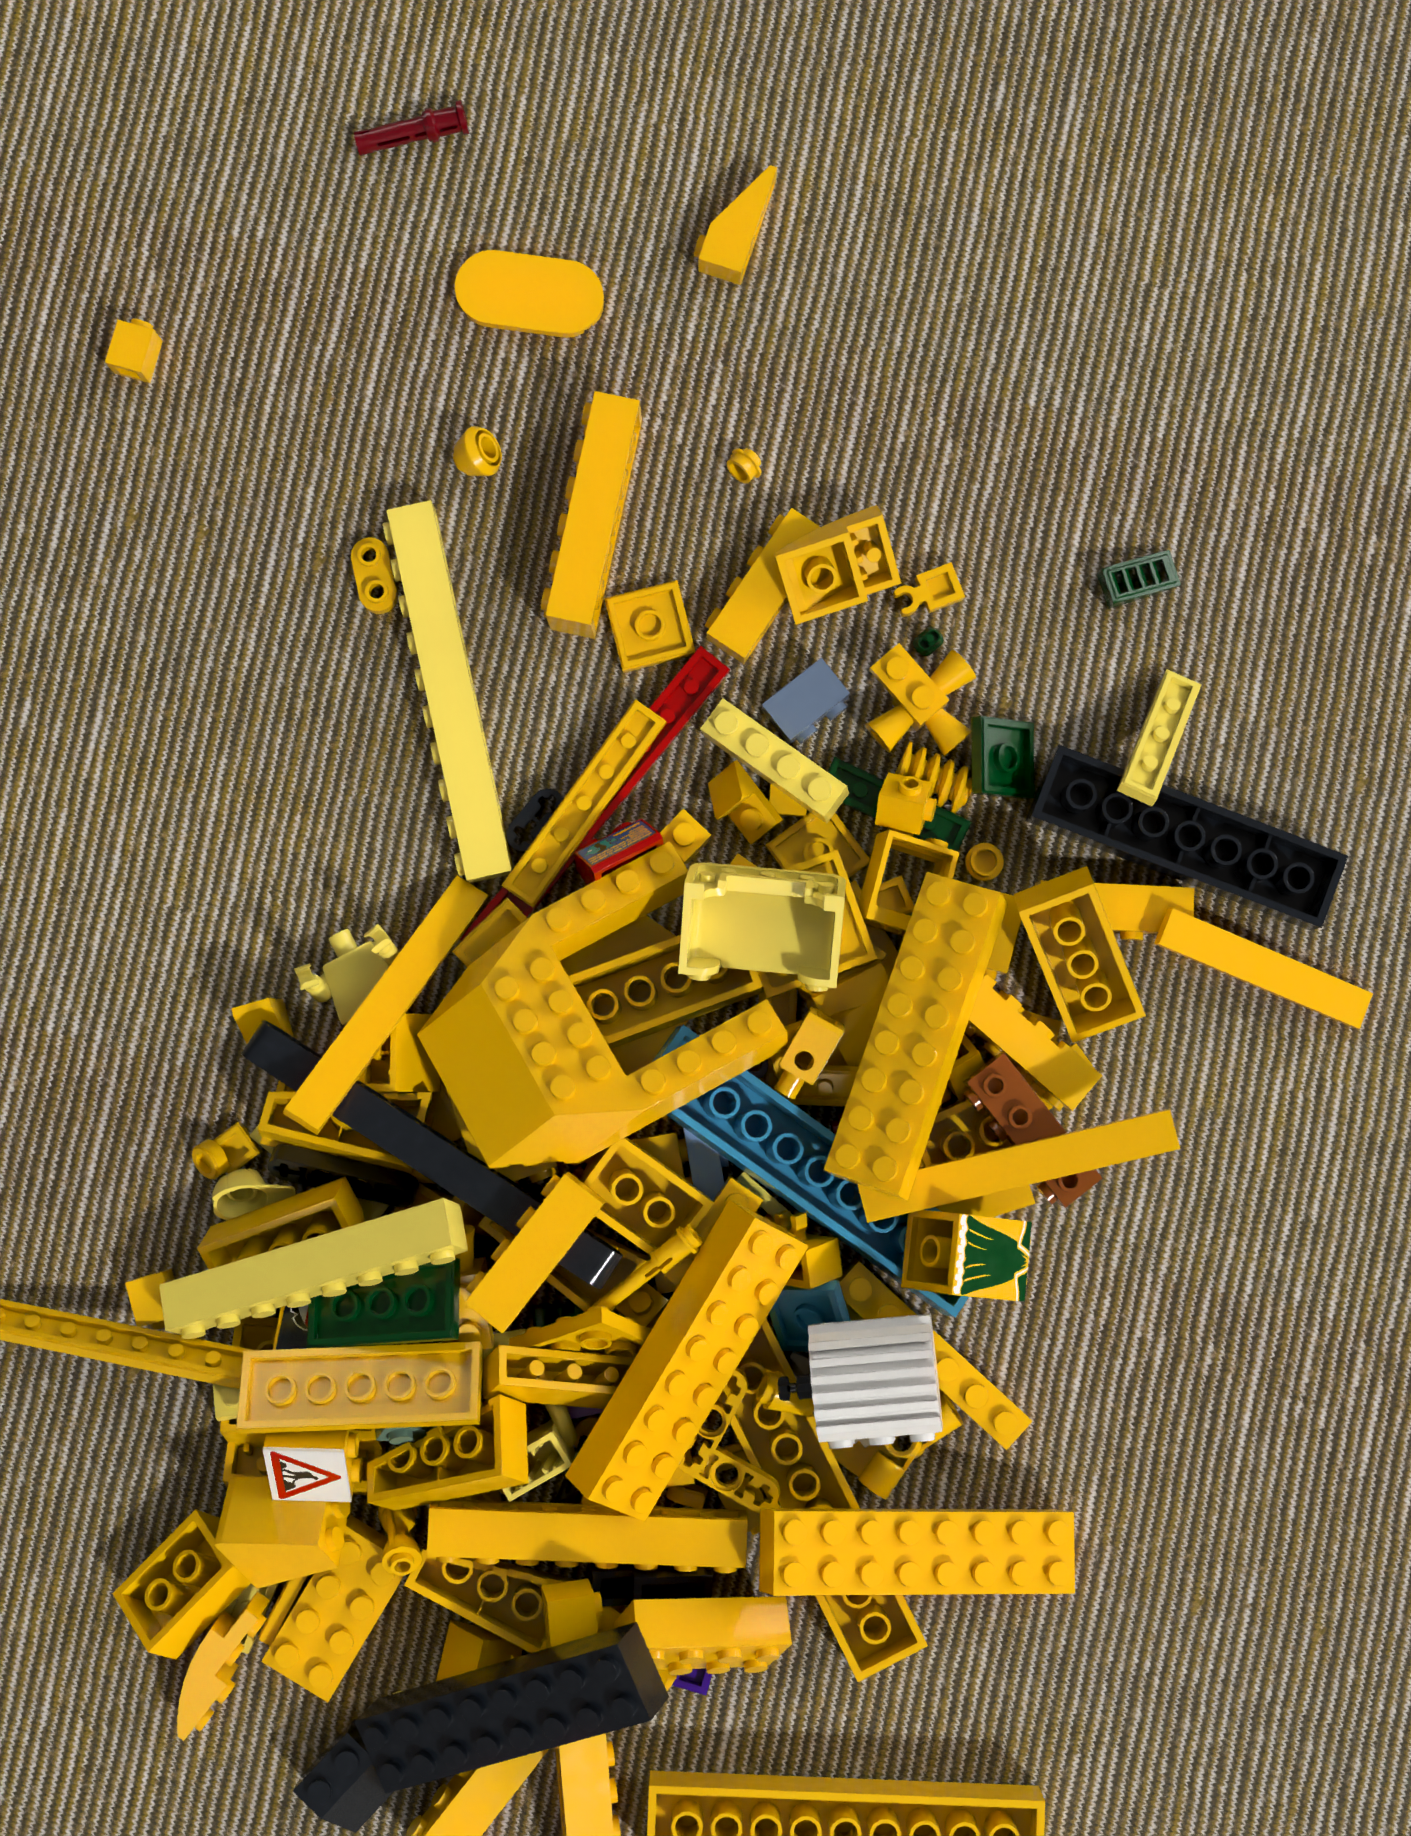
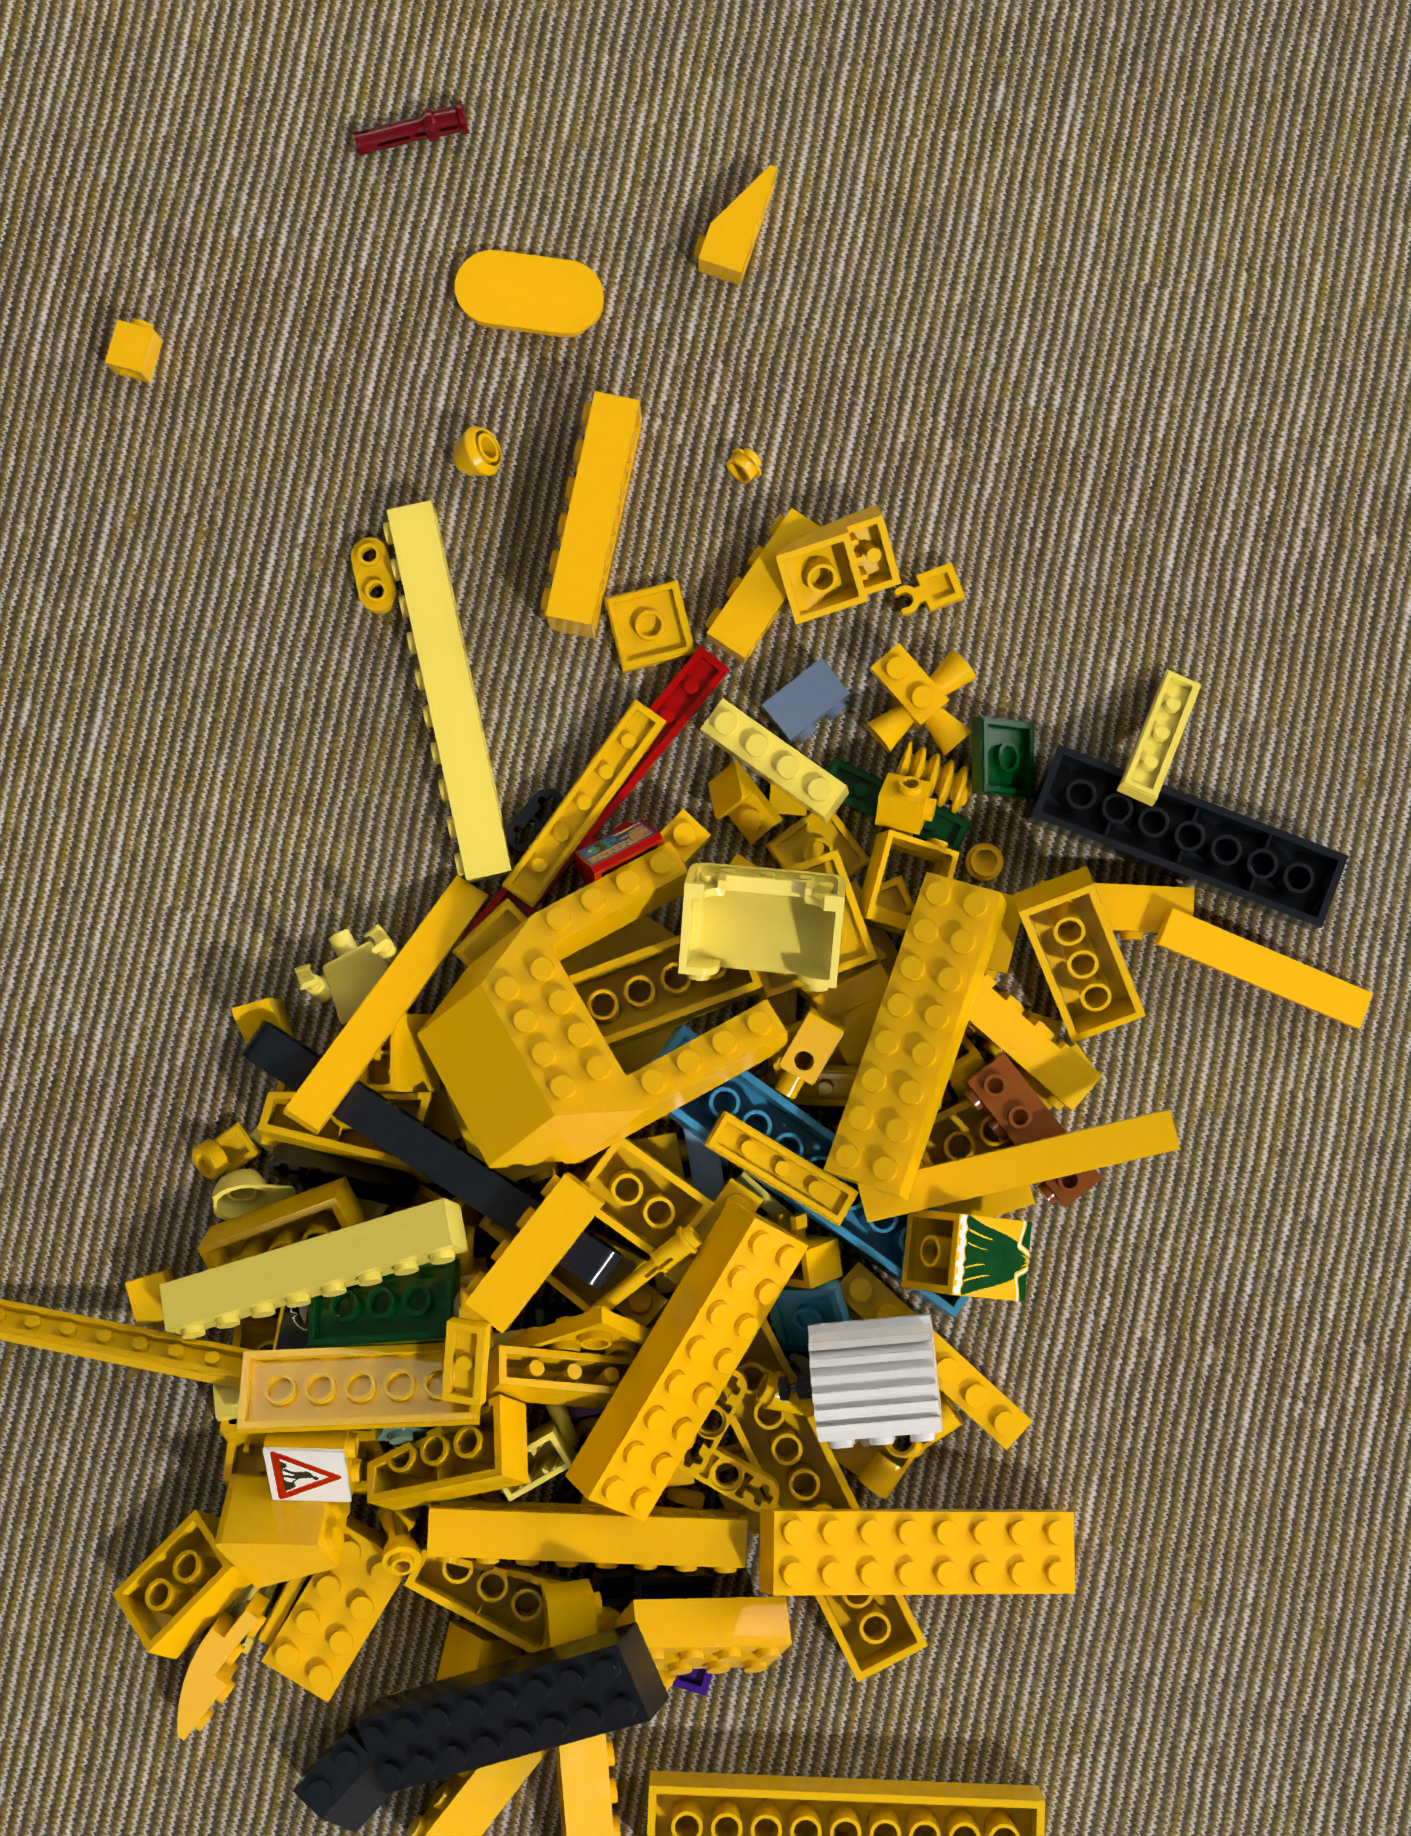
dark green rock [913,627,944,656] -> none
dark green slope [1097,550,1181,609] -> none
none -> yellow plate [442,1317,491,1407]
none -> yellow tile [703,1111,859,1227]

